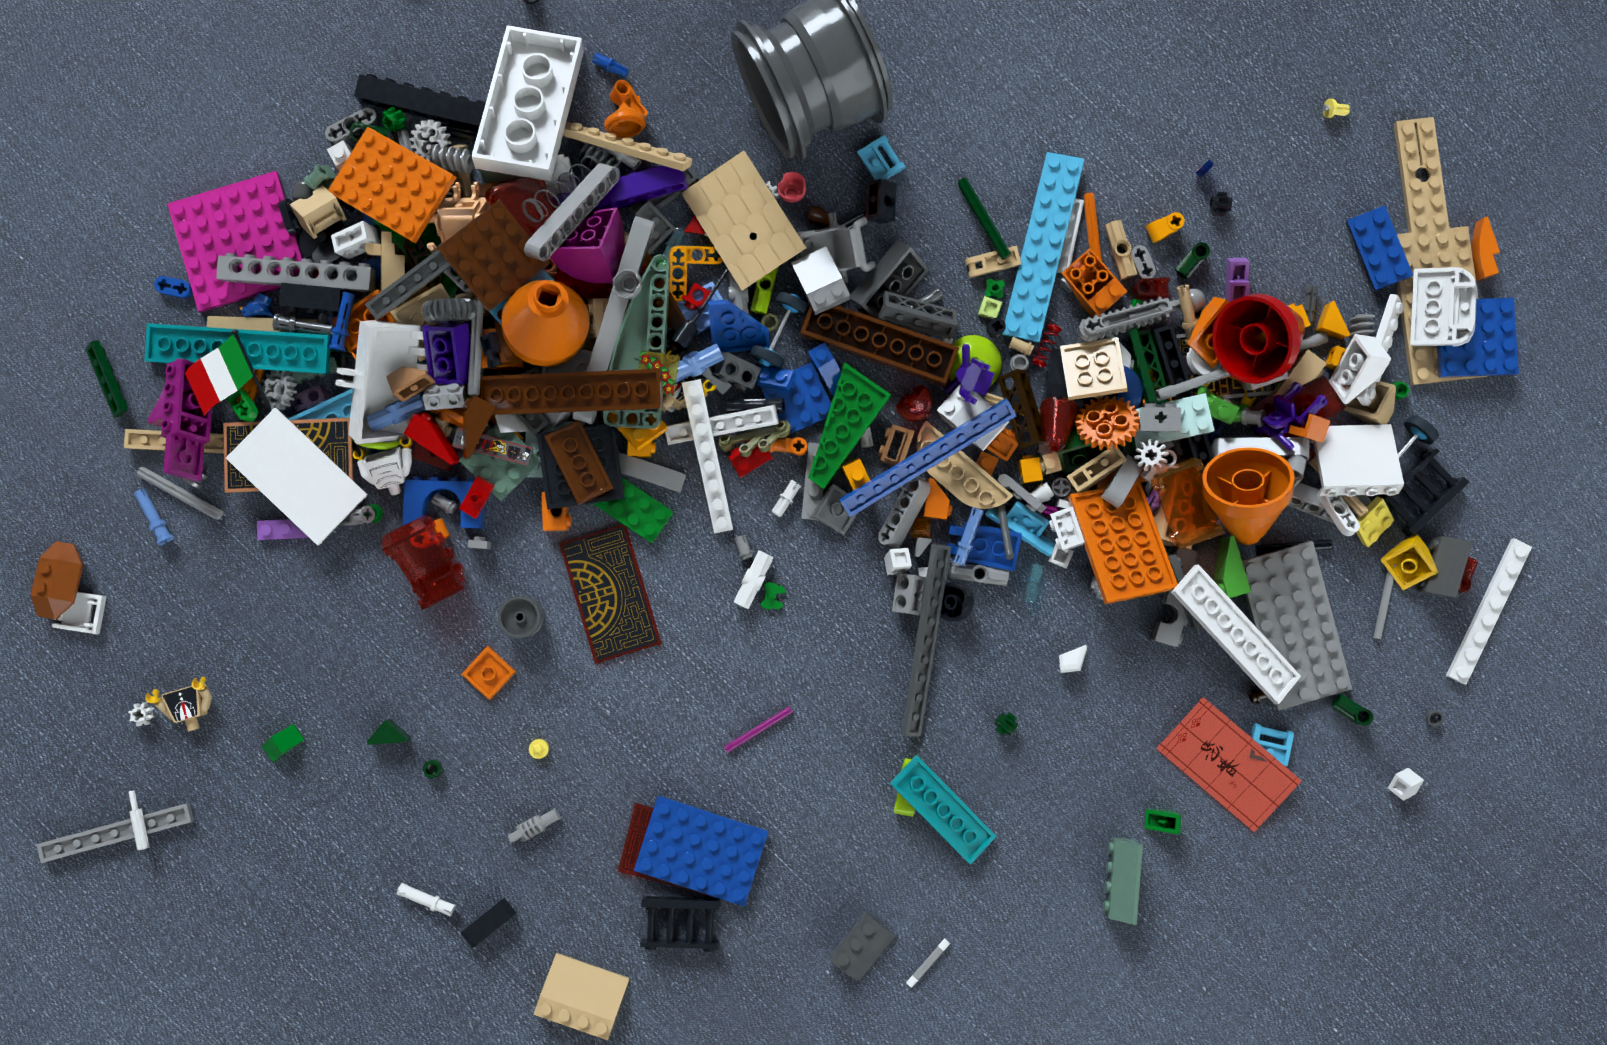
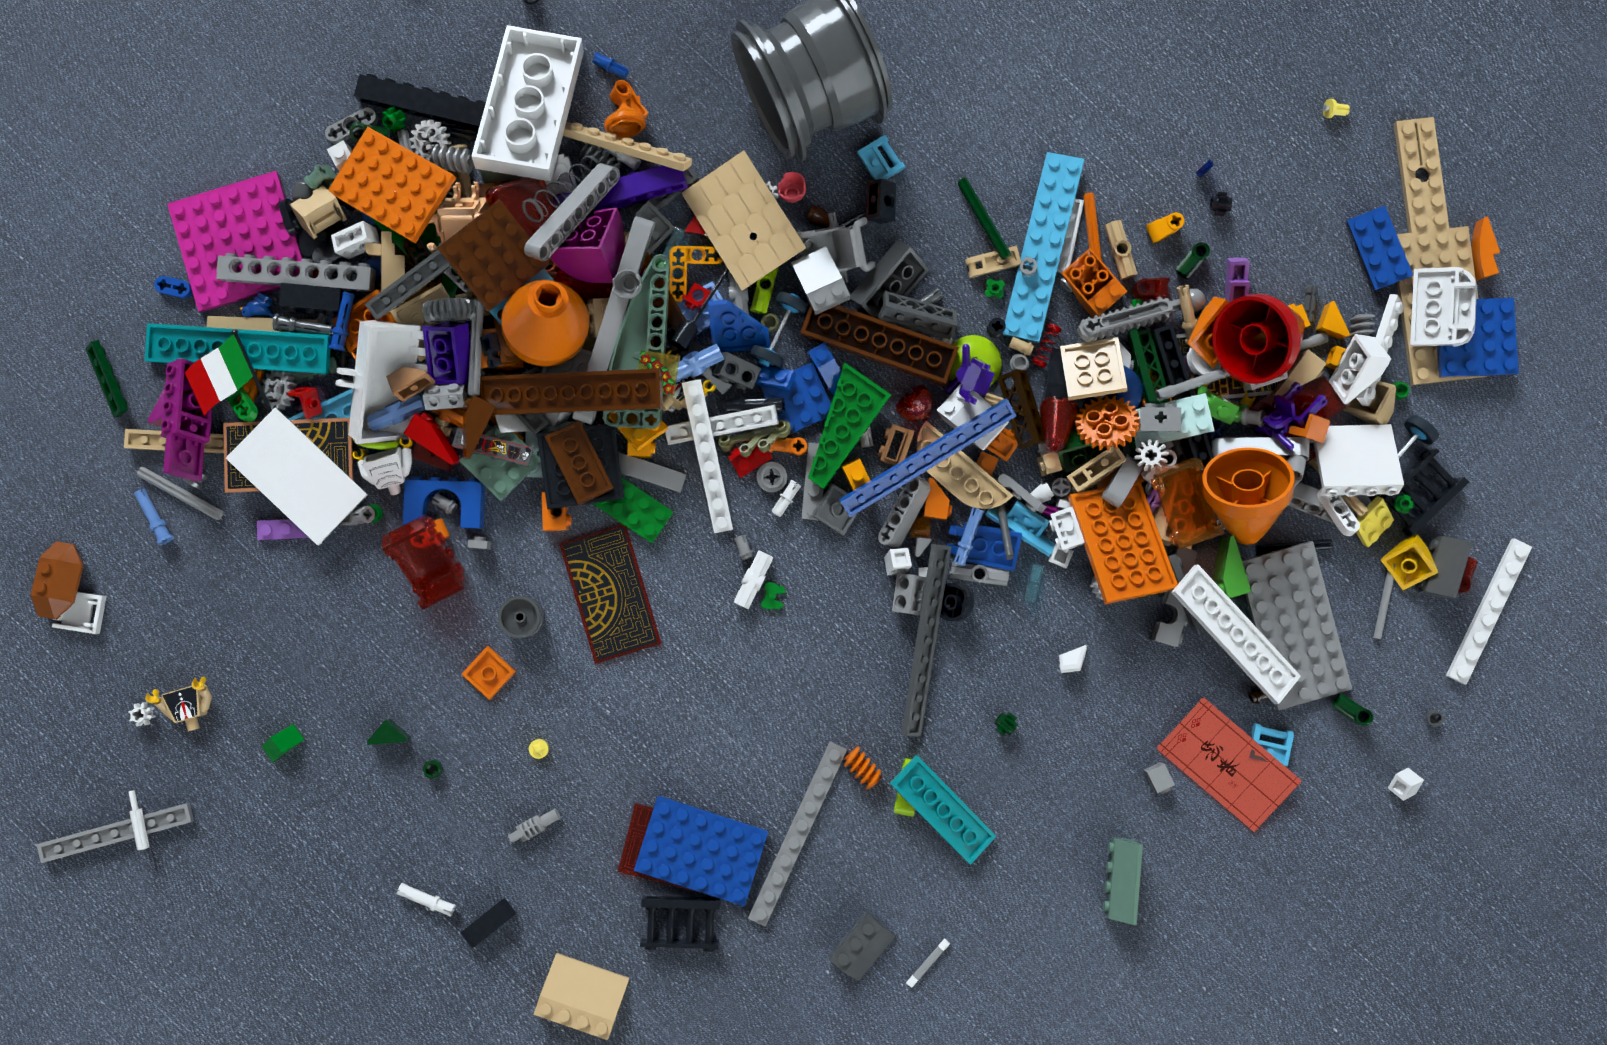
red plate [459,476,495,519] -> none
magenta bar [724,706,793,753] -> none
yellowish green tile [978,296,1002,320] -> none
light orange brick [1018,455,1043,484] -> none
light grey beam [1131,245,1156,281] -> none
green slope [1144,809,1182,835] -> none
none -> red bracket [287,387,322,419]
none -> light grey plate [748,741,847,927]
none -> light grey gear [757,462,787,493]
none -> orange piece [843,746,883,790]
none -> light grey bush [1020,257,1037,276]
none -> light grey brick [1143,762,1175,794]
none -> green plate [1393,495,1413,514]

